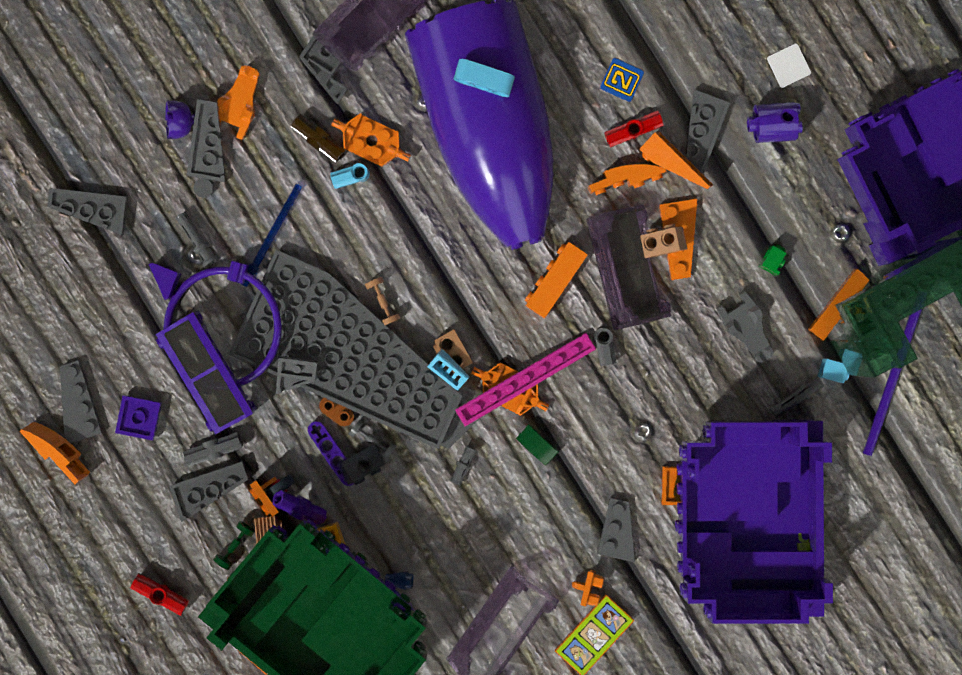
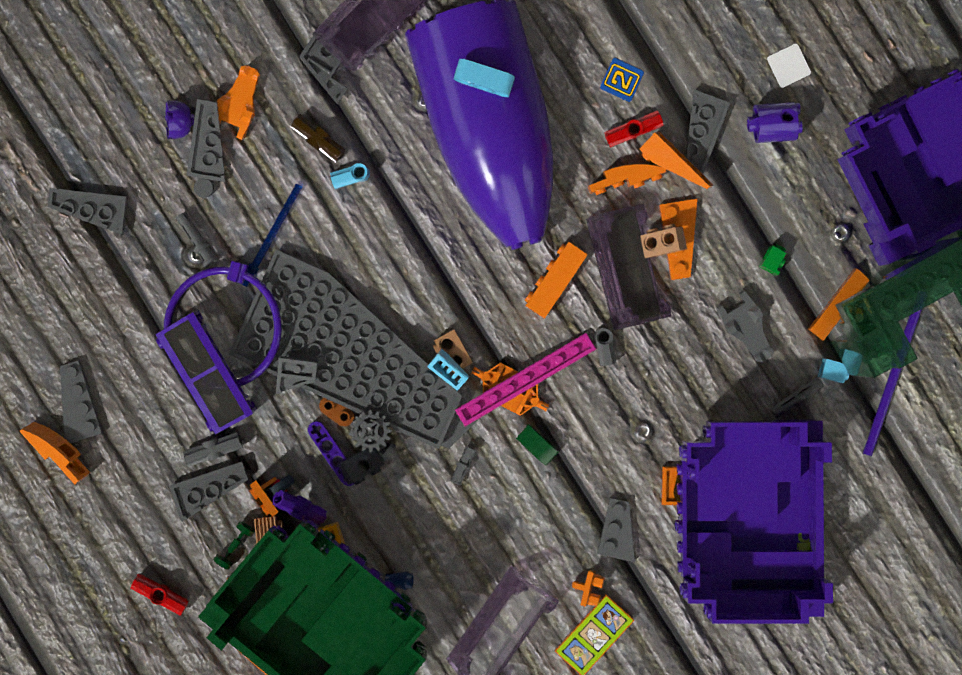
dark purple plate [115,395,162,441] -> none
dark purple slope [149,263,181,300] -> none
orange plate [331,113,411,167] -> none
medium nougat wheel [365,277,401,325] -> none
none -> dark grey gear [350,410,392,452]

